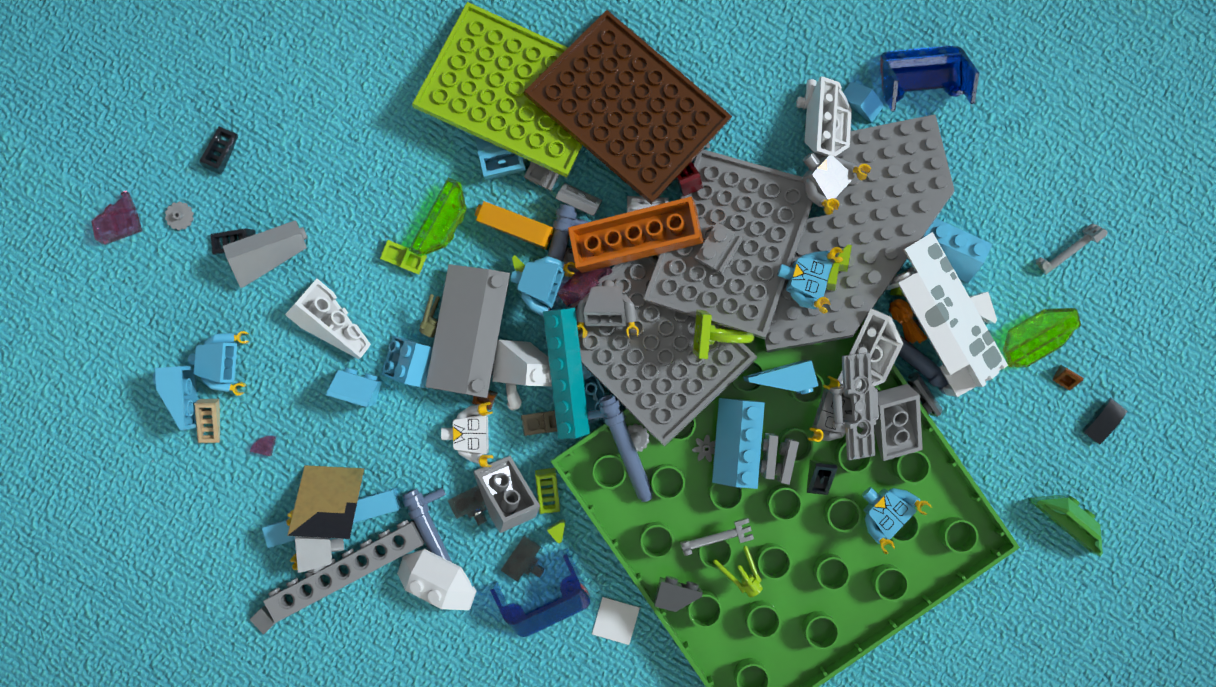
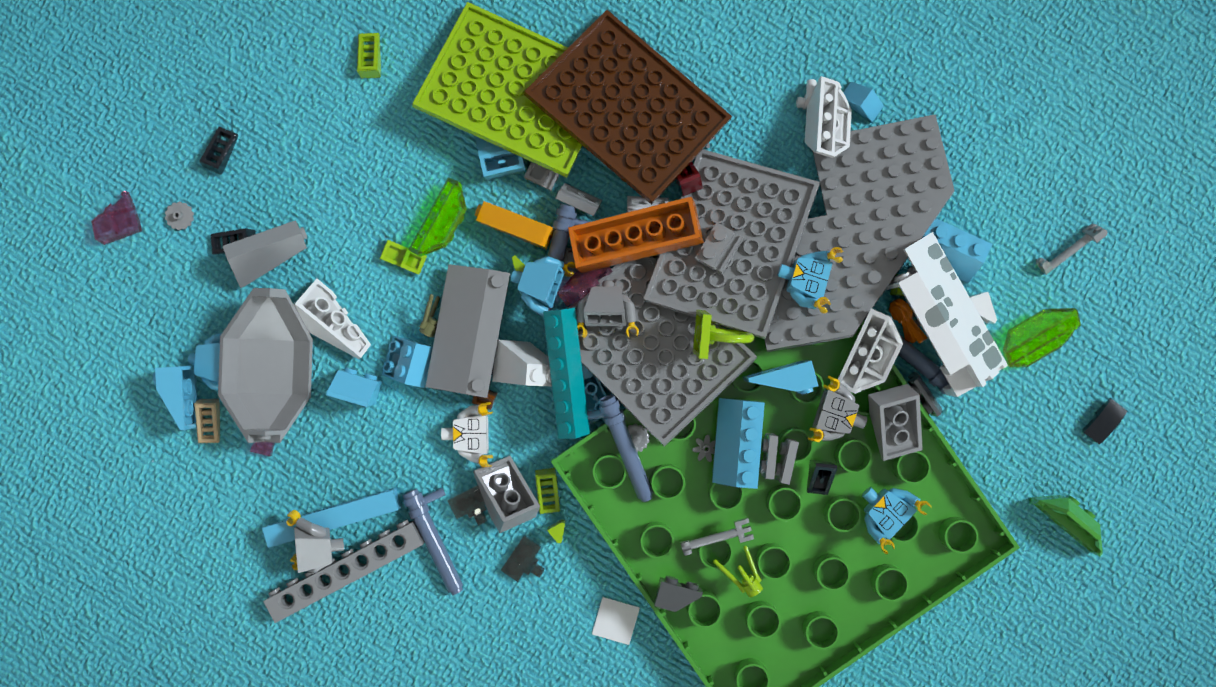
light grey slope [250,605,275,635] -> none
pearl gold sticker [287,465,364,539] -> none
white wedge [397,549,476,610] -> none
clear blue windscreen [490,548,590,637] -> none
white arm [505,383,522,410] -> none
dark tan slope [521,410,557,436] -> none
light grey torso [802,152,871,215] -> none
lime slope [826,244,852,291] -> none
light grey piece [830,352,879,460] -> none
clear blue windscreen [880,46,979,112] -> none
dark orange slope [1052,365,1084,391] -> none
none -> light grey panel [218,288,313,443]
none -> lime slope [357,33,381,78]

